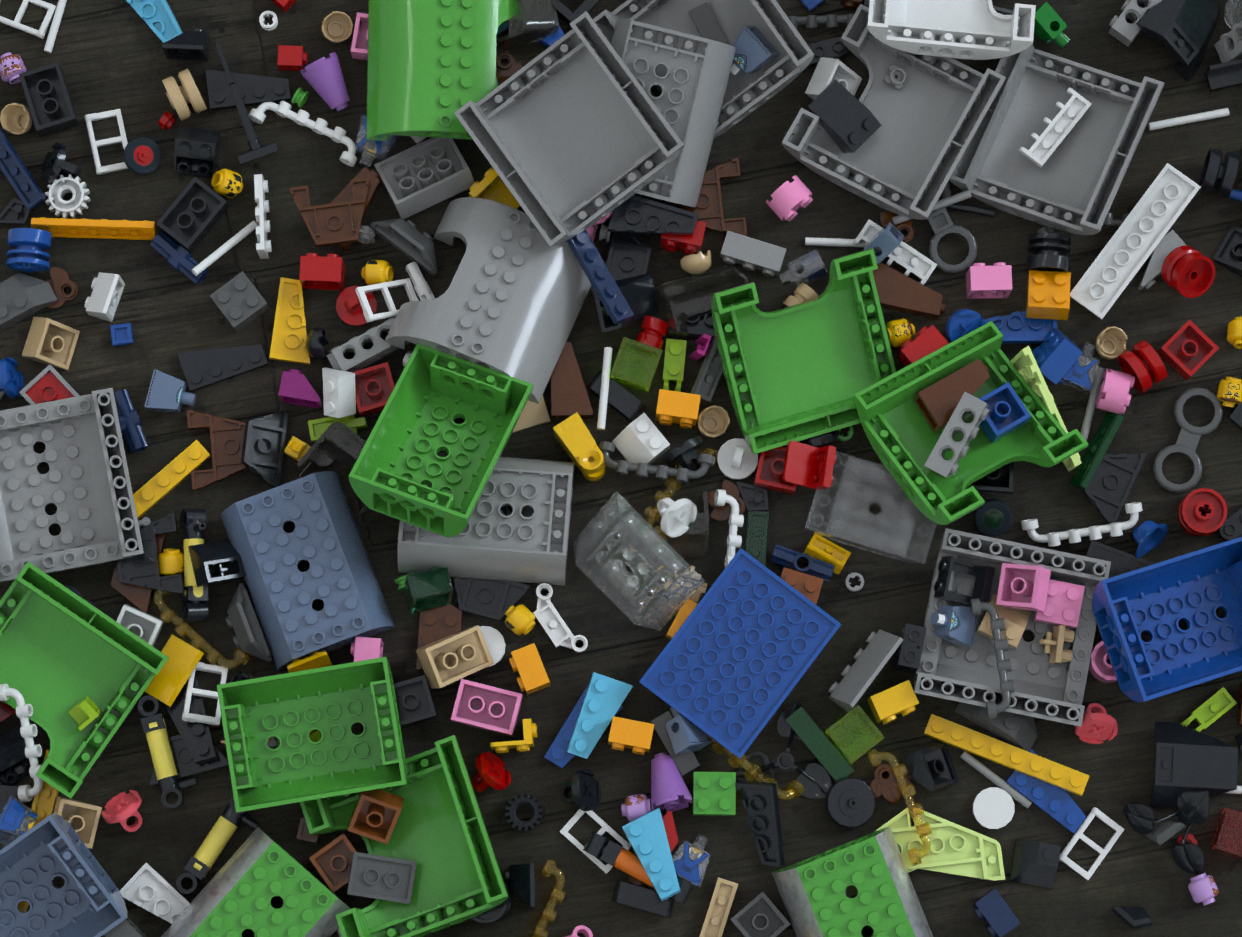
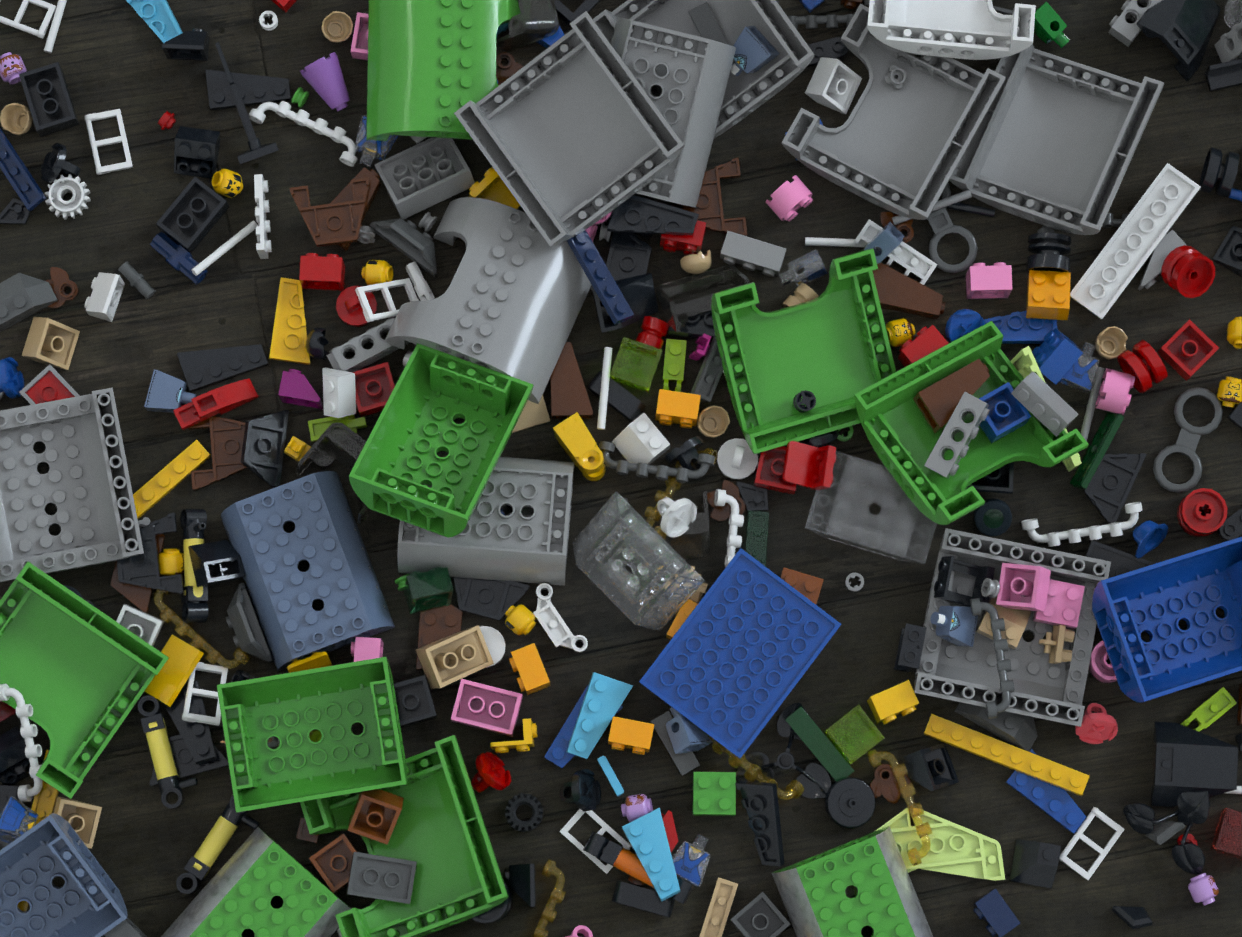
blue wheel [6,228,52,272] -> none
light orange plate [31,217,157,240] -> none
lime panel [69,695,101,731] -> none
coral tile [101,790,142,832] -> none
blue tile [110,323,134,347] -> none
dark blue piece [114,389,149,453] -> none
white wing [120,863,190,924] -> none
black wheel [123,137,161,174] -> none
tan wheel [162,68,207,121] -> none
dark grey brick [210,271,269,333] -> none
red brick [277,45,308,71] -> none
medium lavender cone [651,753,693,812] -> none
dark blue piece [770,544,835,583] -> none
yellow slope [804,533,851,574] -> none
black slope [807,80,882,153] -> none
light grey slope [829,630,903,713] -> none
light grey bar [960,751,1032,809] -> none
white tile [972,787,1015,829] -> none
white hinge [1019,87,1092,168] -> none
white bar [1148,108,1229,131] -> none
none -> dark grey pin [118,261,156,300]
none -> red slope [173,378,258,430]
none -> light grey bush [418,212,437,232]
none -> medium azure tile [597,755,624,797]
none -> black wheel [793,390,816,413]
none -> light grey bush [981,578,1000,598]
none -> light grey brick [1011,372,1079,437]

